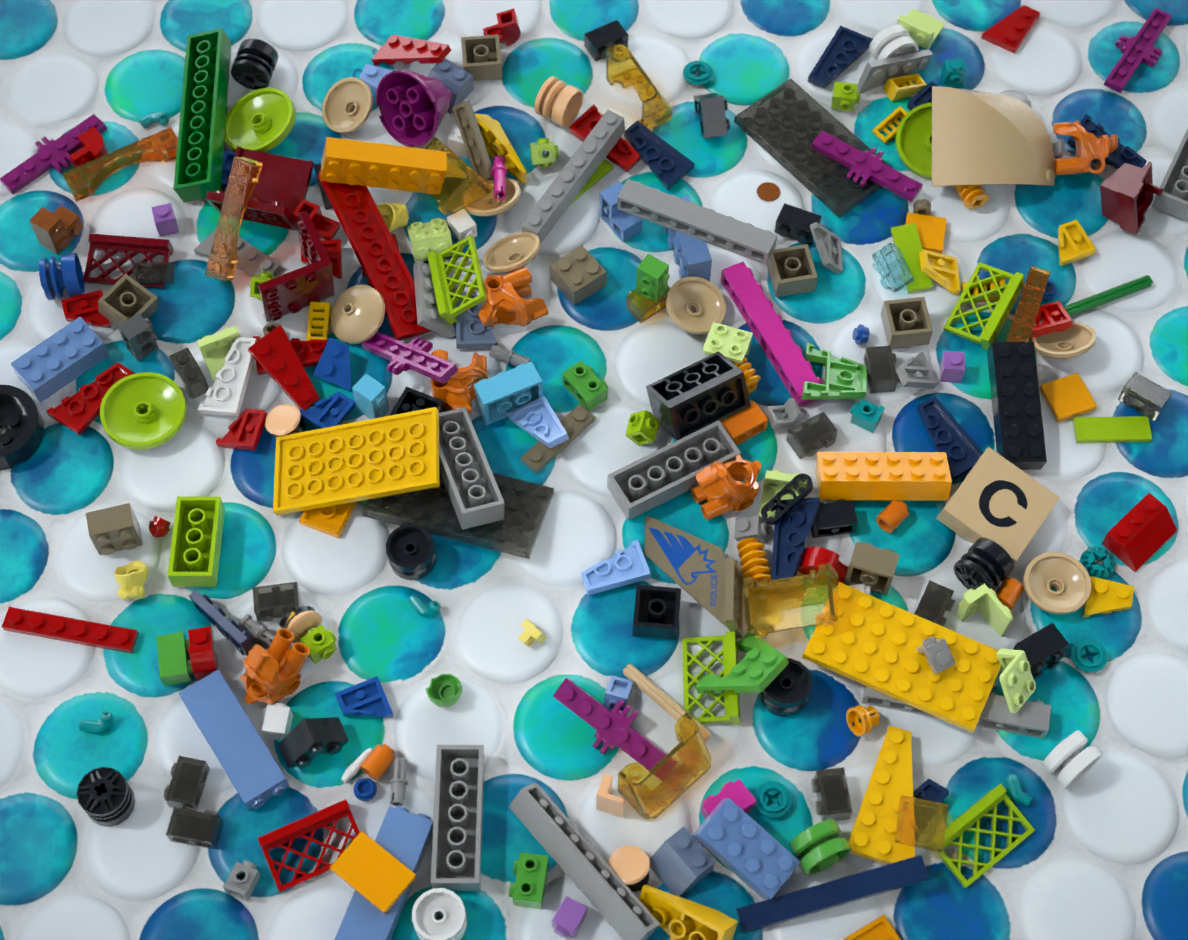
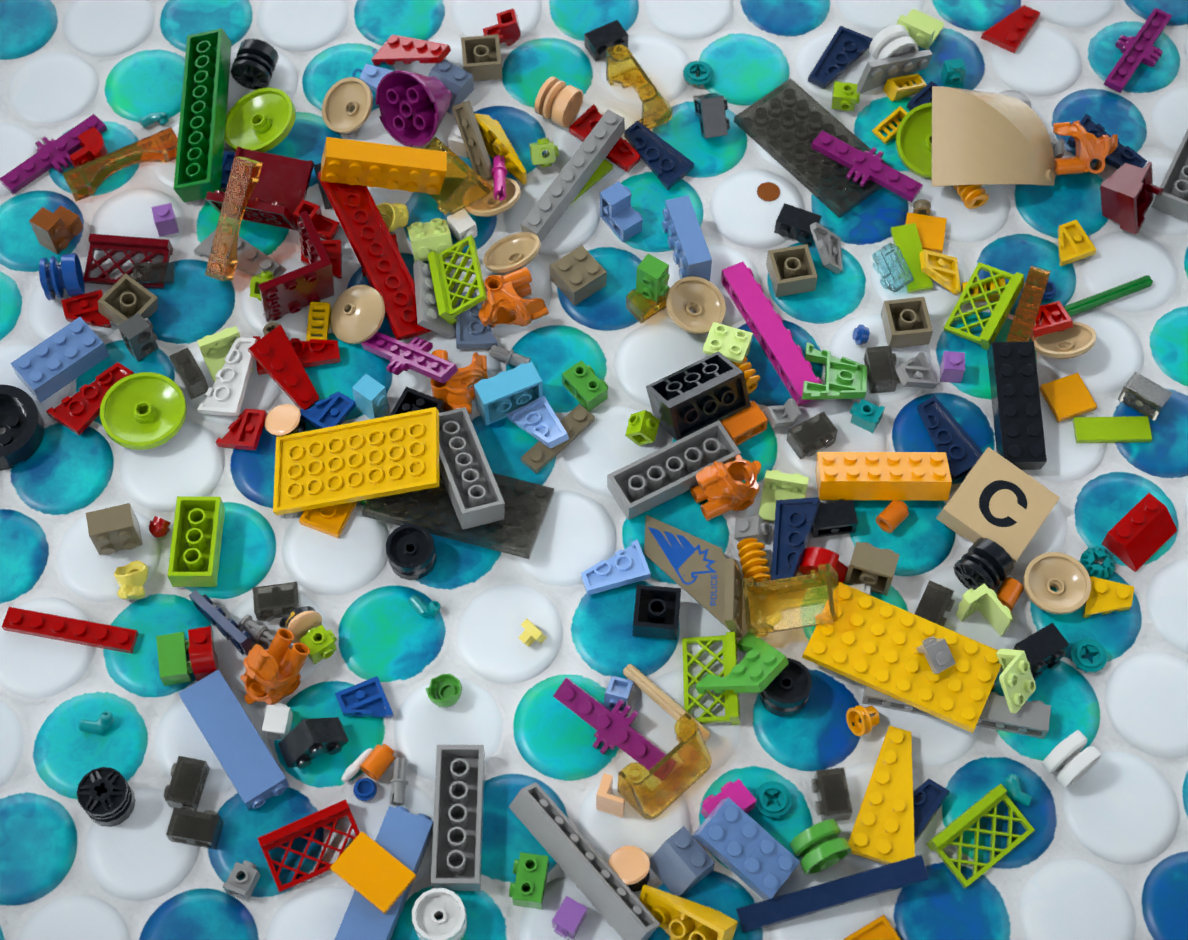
blue wing [313,337,352,392] -> none
light grey brick [617,179,777,265] -> none
black beam [761,473,813,525] -> none
clear yellow tile [895,795,948,852] -> none

